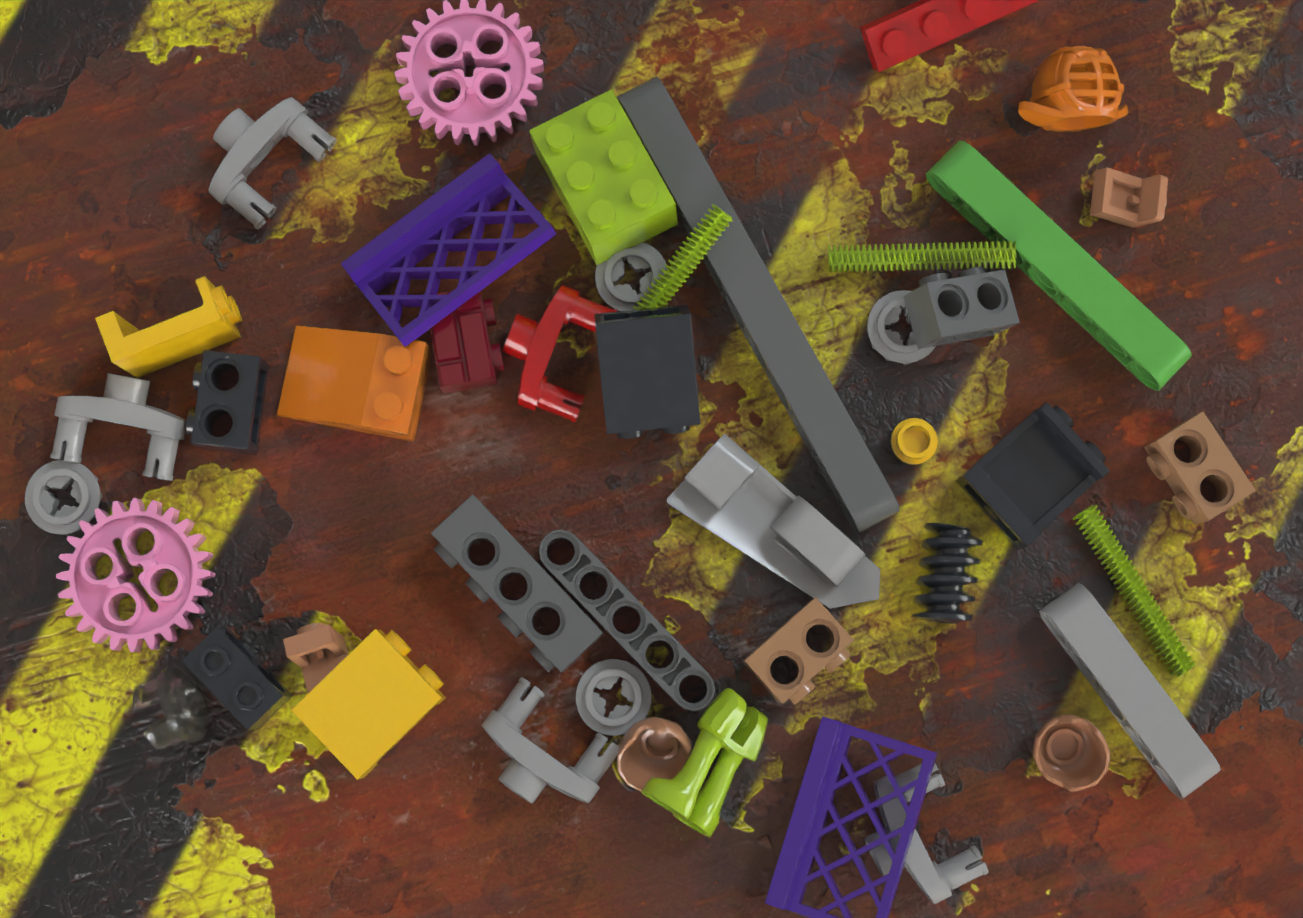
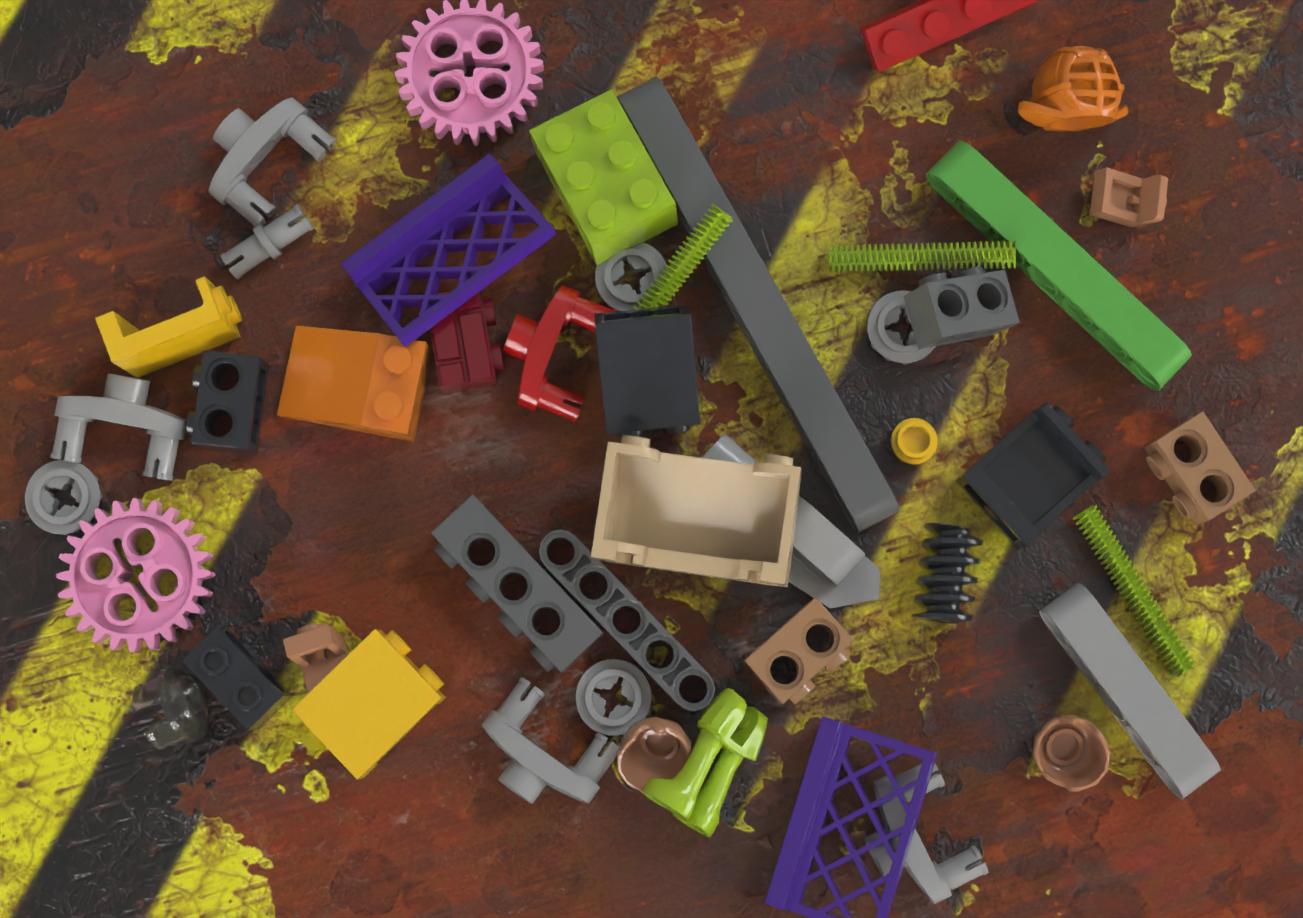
none -> light grey pin [220,204,314,279]
none -> tan windscreen [591,435,802,587]

